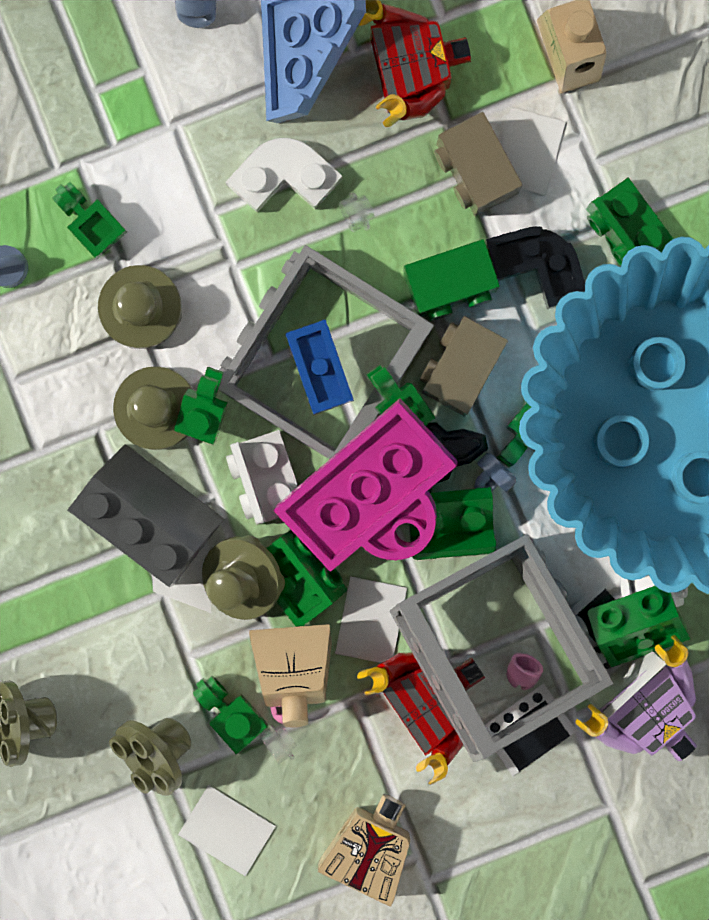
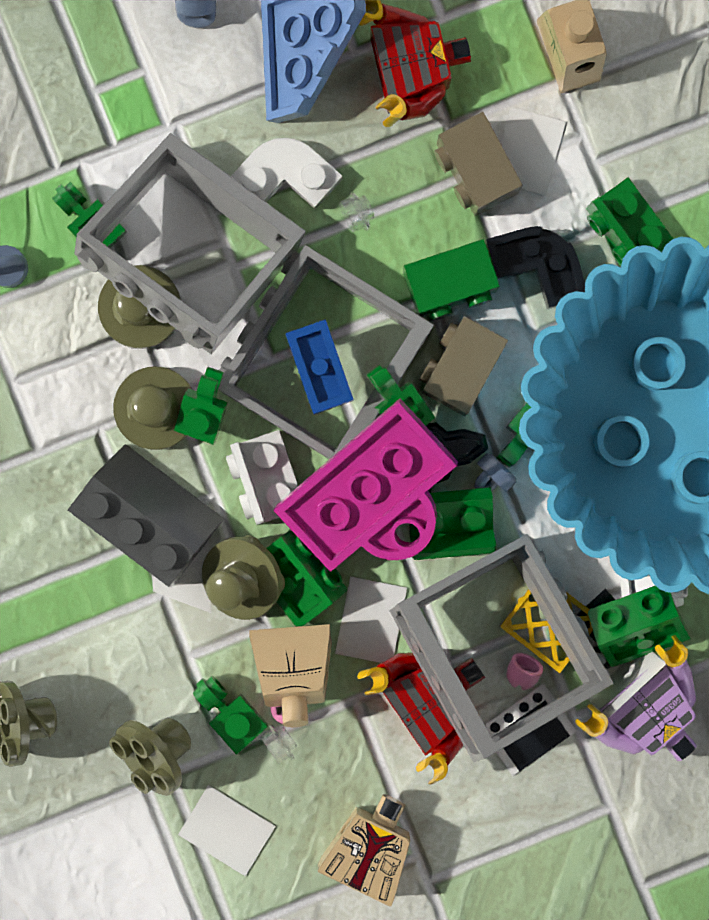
none -> light grey window [74,133,306,355]
none -> yellow window [500,589,593,673]

